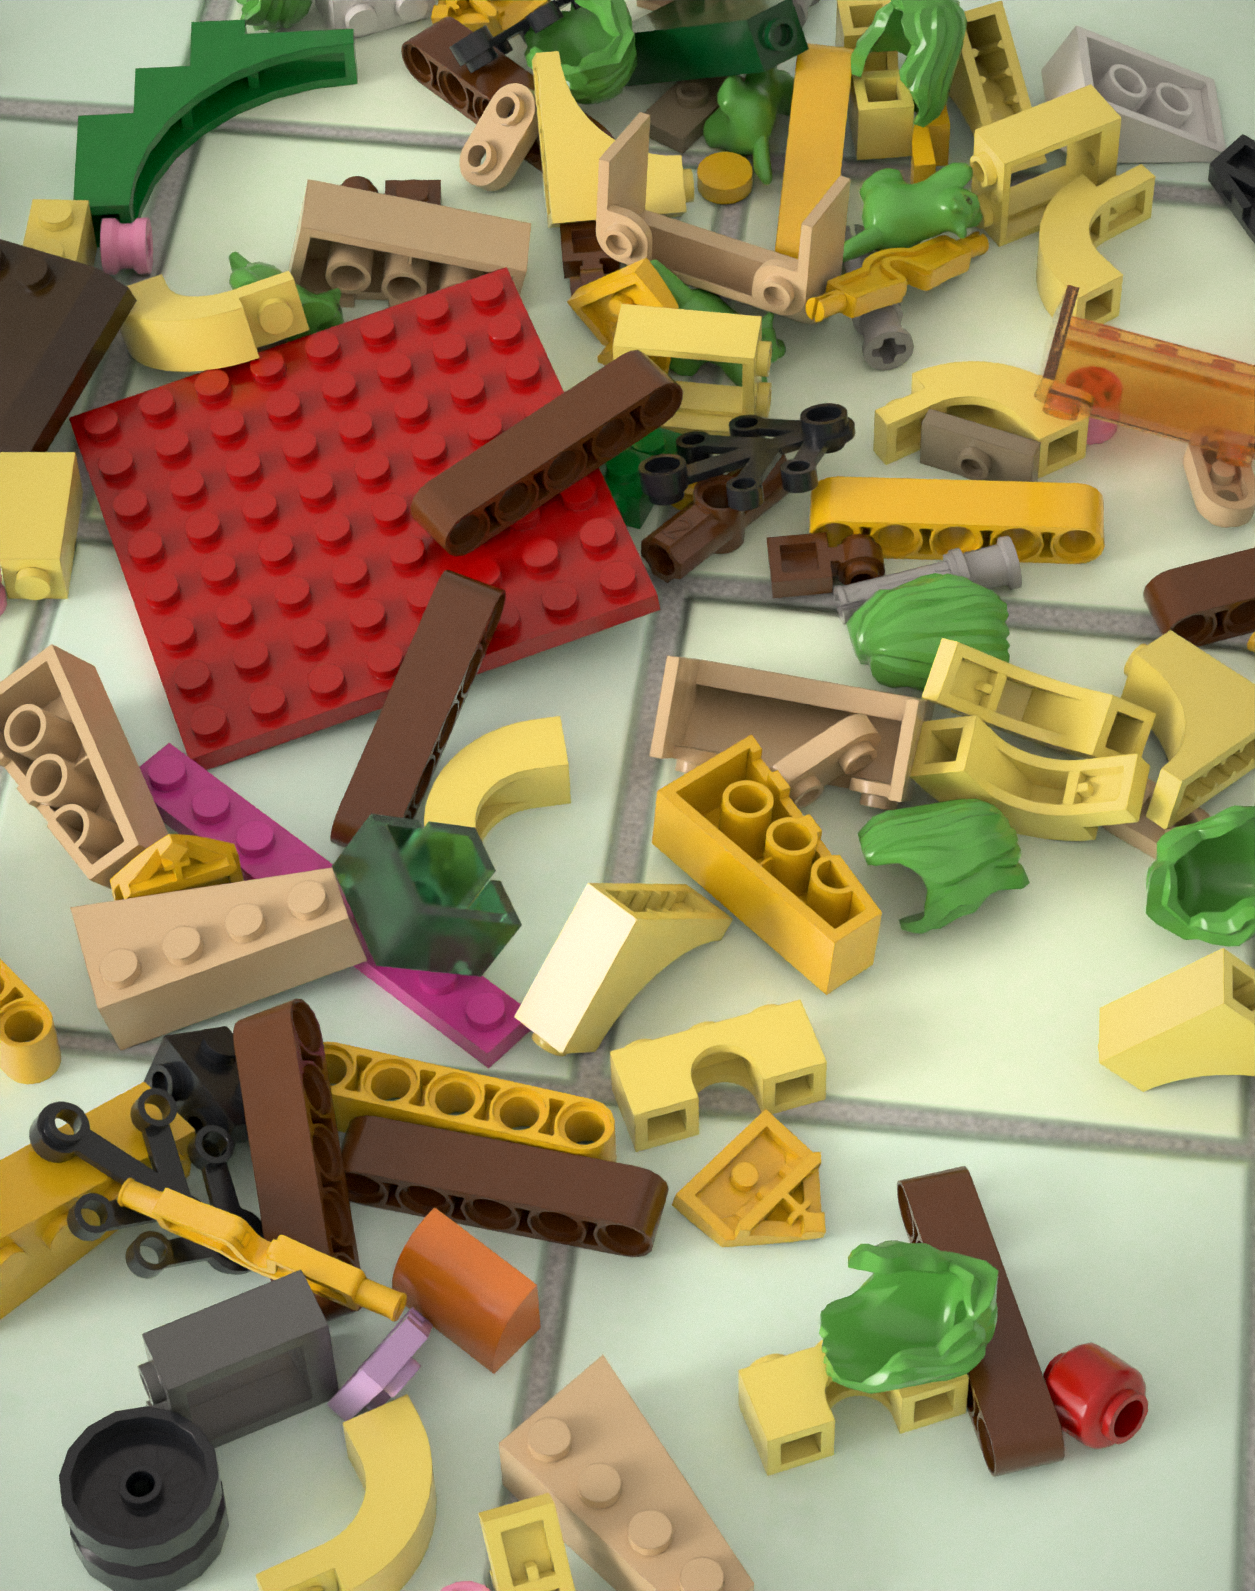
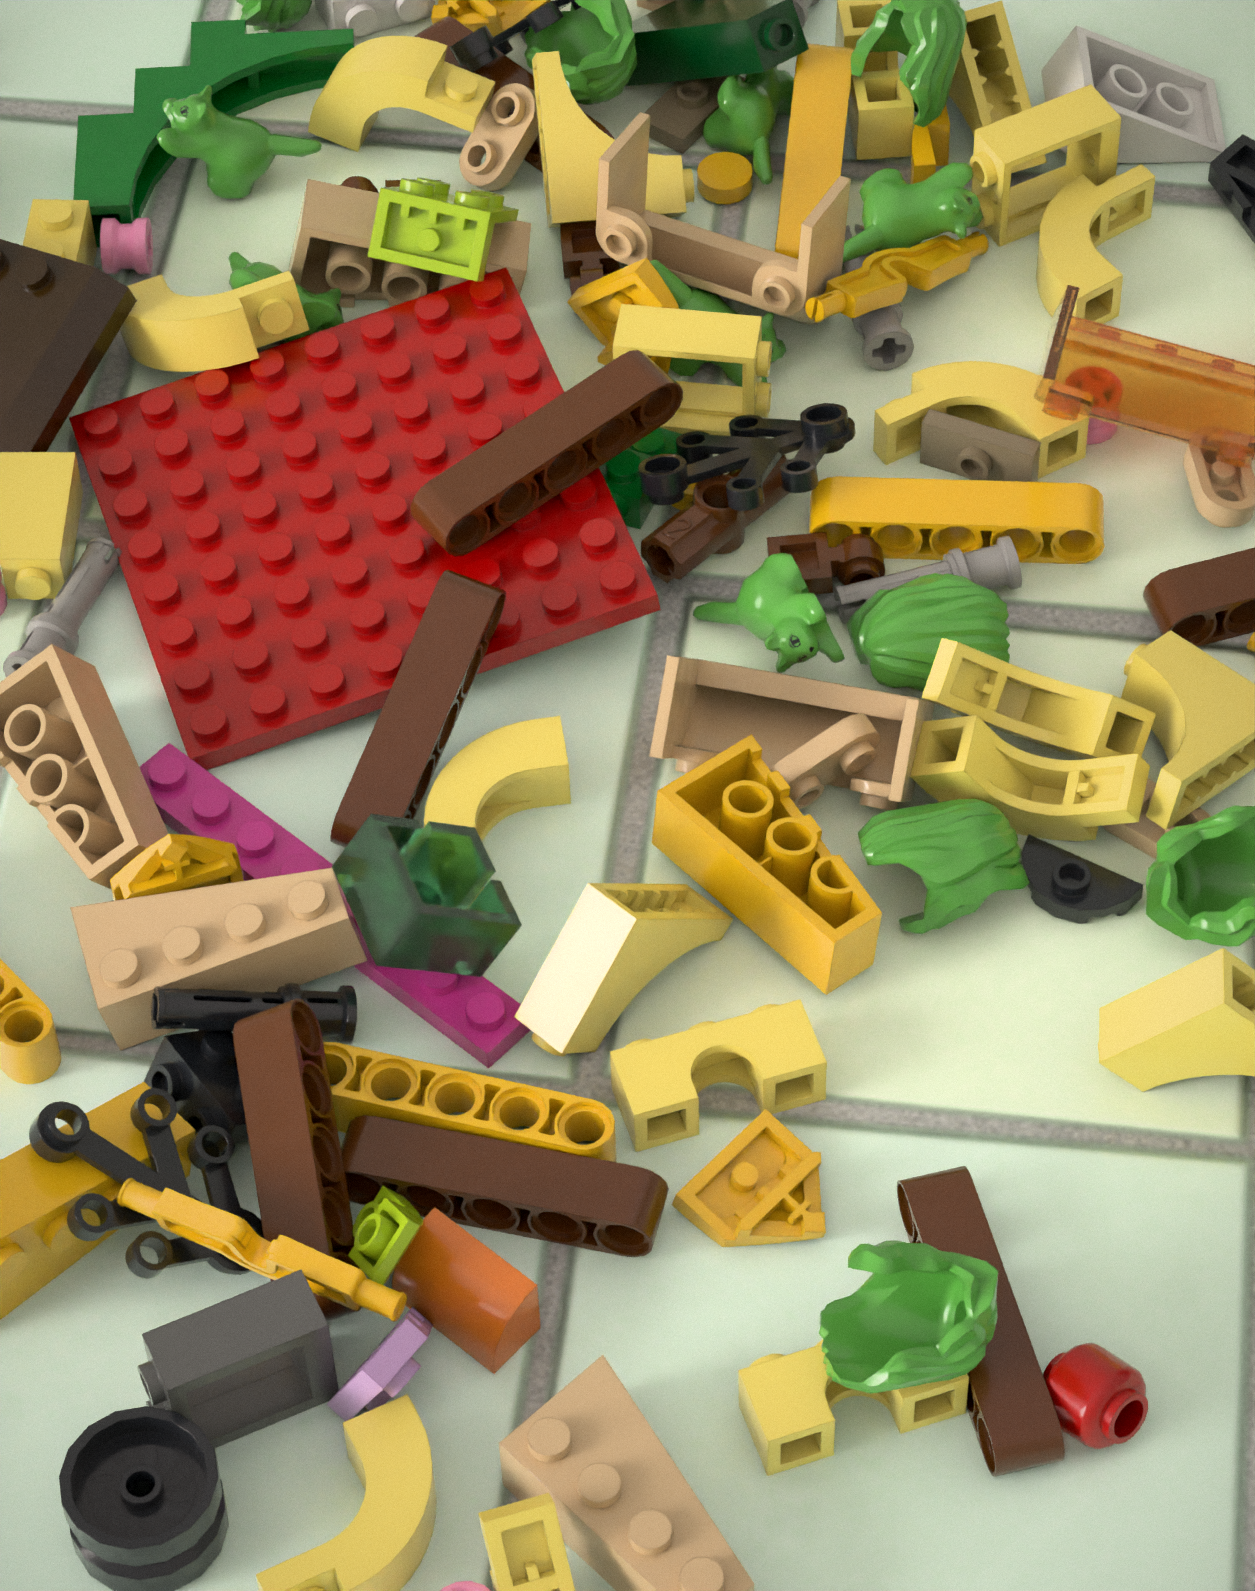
none -> light grey pin [3,537,122,677]
none -> black pin [151,983,357,1044]
none -> bright green animal [156,85,322,199]
none -> light yellow arch [308,36,495,152]
none -> lime slope [348,1186,423,1285]
none -> lime bracket [367,177,519,282]
none -> bright green animal [693,553,845,673]
none -> black plate [1021,834,1143,924]

